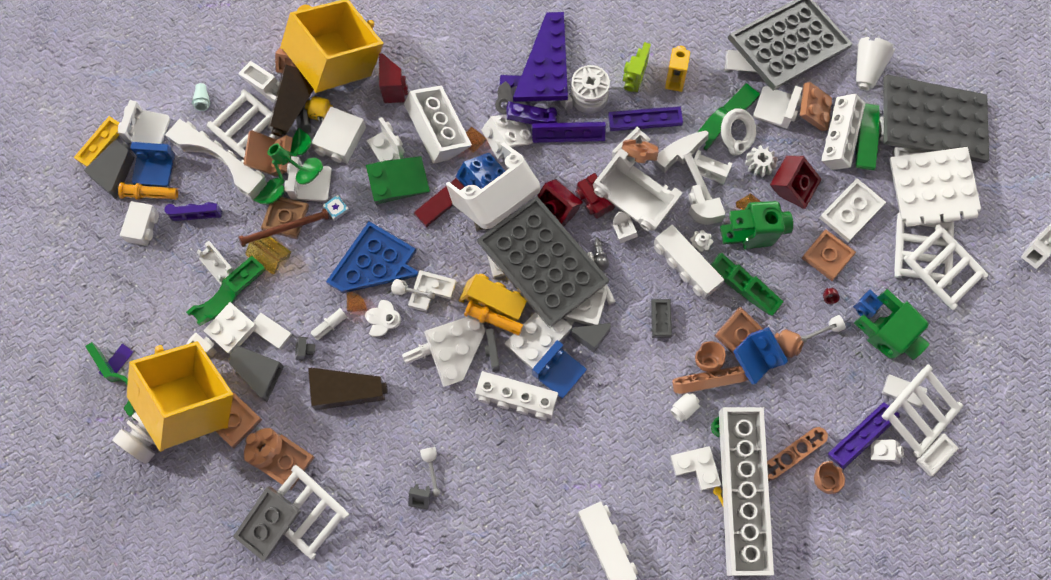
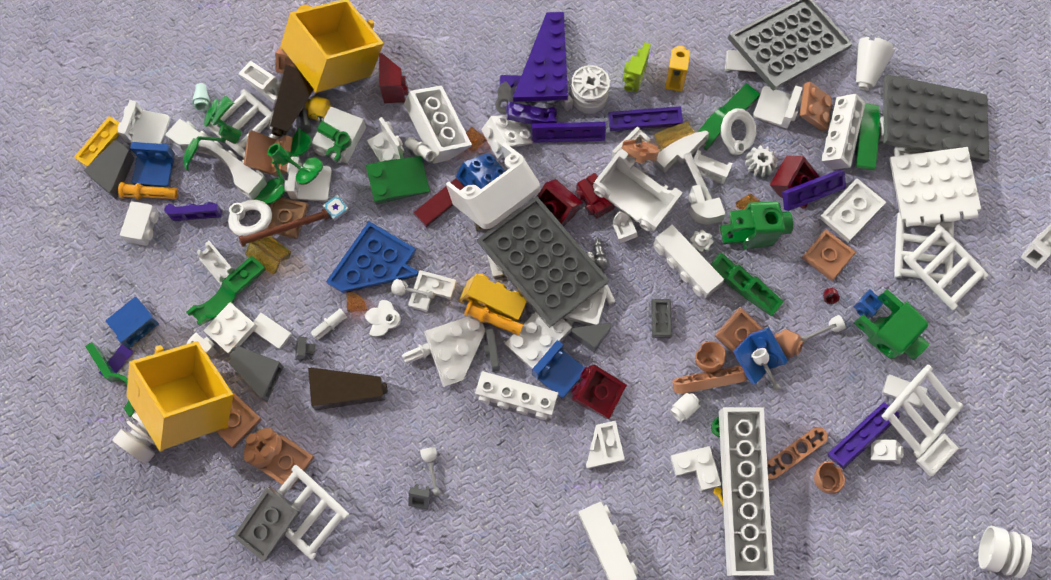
none -> blue bracket [106,297,159,349]
none -> green plant [183,96,241,171]
none -> white piece [228,200,272,237]
none -> green bar [317,121,352,162]
none -> white pin [405,137,435,162]
none -> dark red plate [571,365,627,419]
none -> white wing [586,421,625,469]
none -> clear yellow panel [654,121,695,152]
none -> white hinge [752,348,780,391]
none -> dark purple plate [782,169,846,211]
none -> white wheel [978,526,1032,578]

